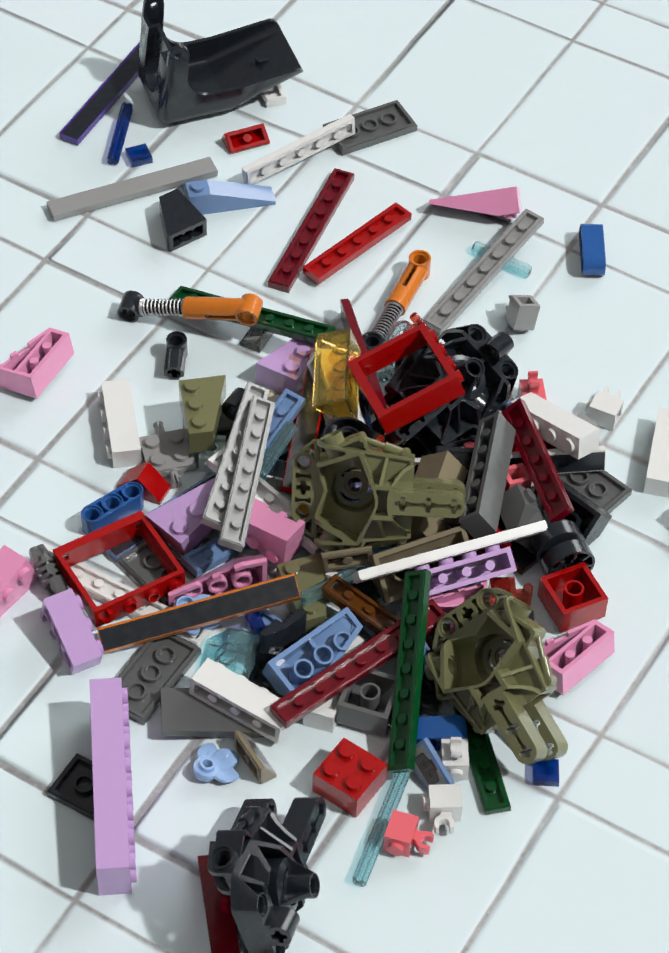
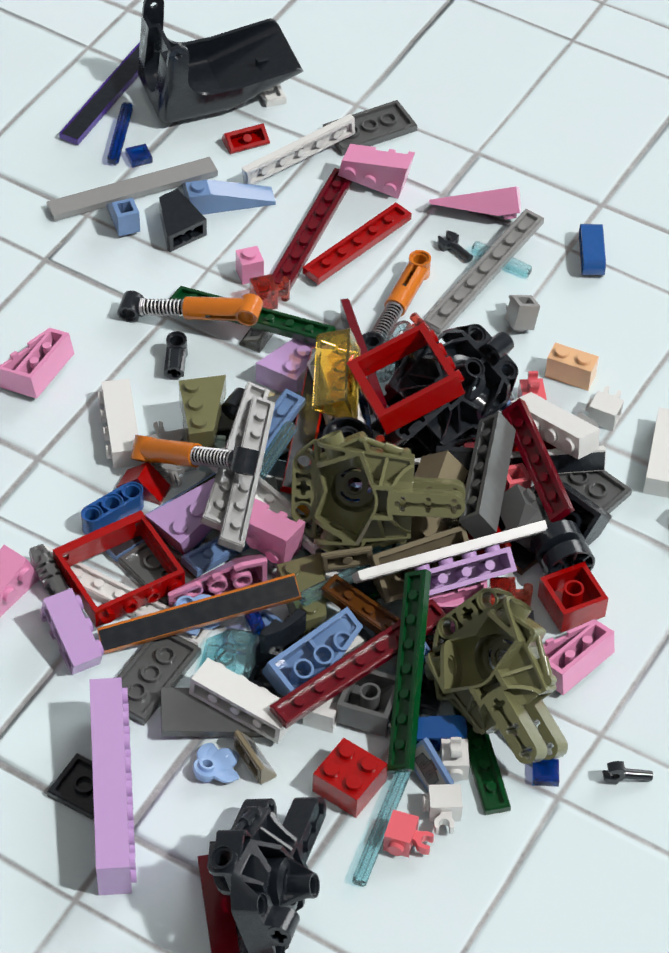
none -> medium blue slope [106,198,140,236]
none -> piece [131,435,259,476]
none -> bright pink brick [236,246,264,285]
none -> clear red brick [250,274,290,310]
none -> bright pink wedge [338,144,415,199]
none -> black bar [437,231,473,262]
none -> light nougat brick [545,342,599,391]
none -> black bar [602,761,653,785]

